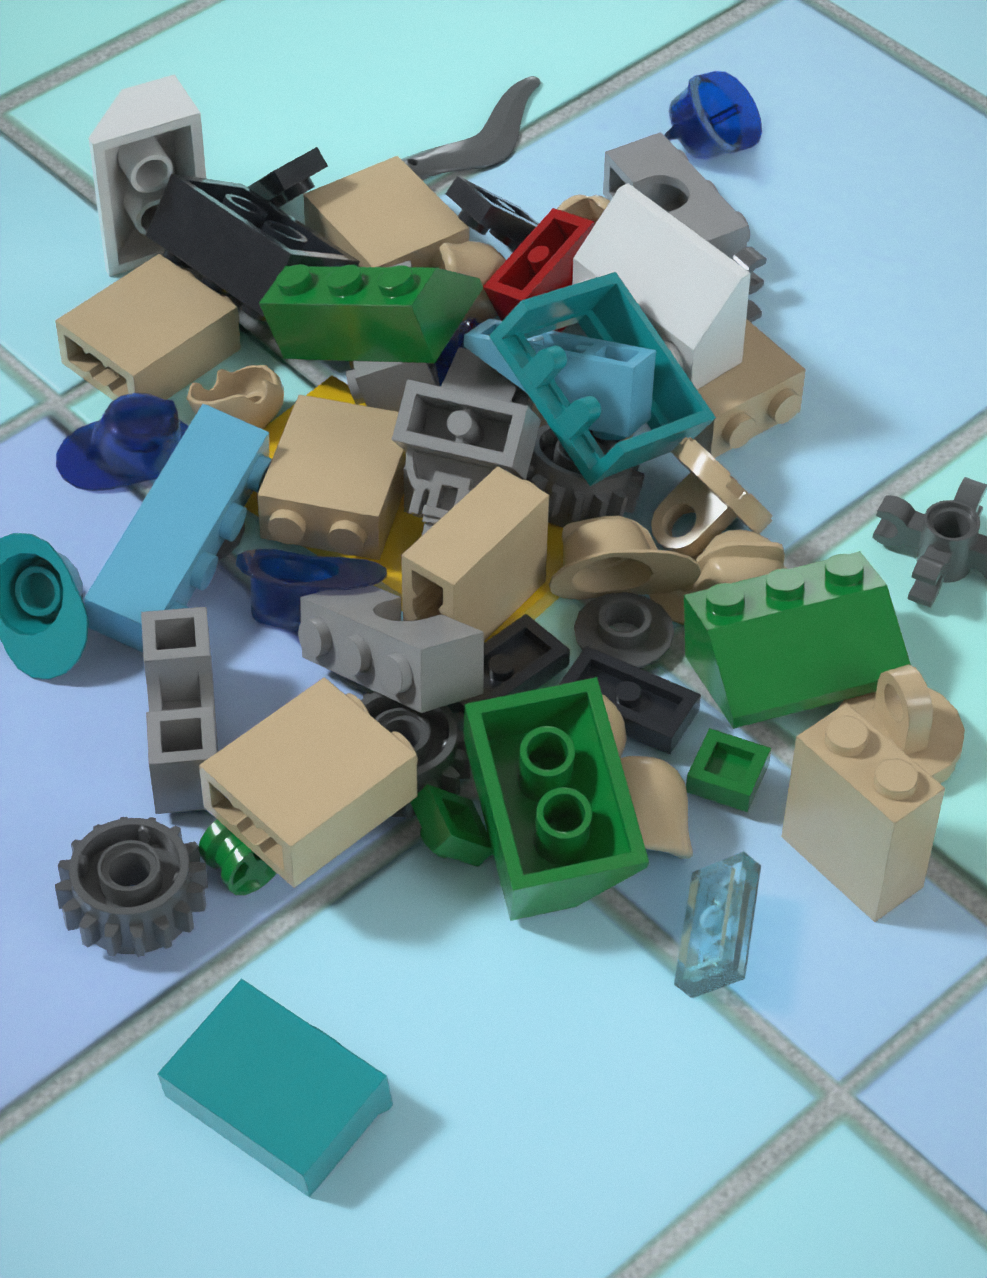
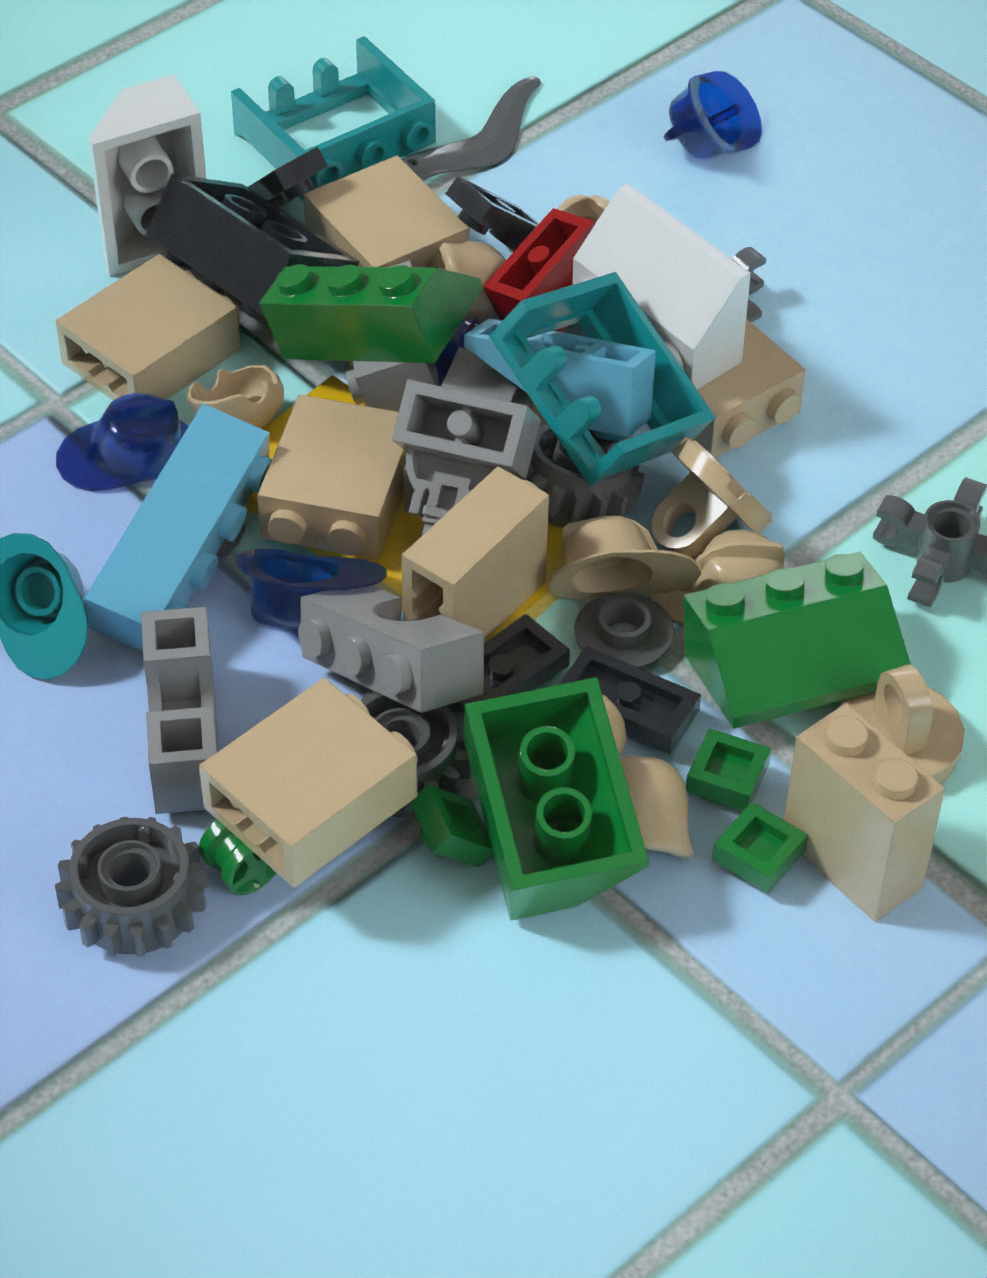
teal container [157,978,393,1198] -> none
light grey arch [603,132,750,259] -> none
clear light blue plate [674,851,761,998] -> none
none -> teal window [231,36,436,201]
none -> green plate [712,802,808,894]

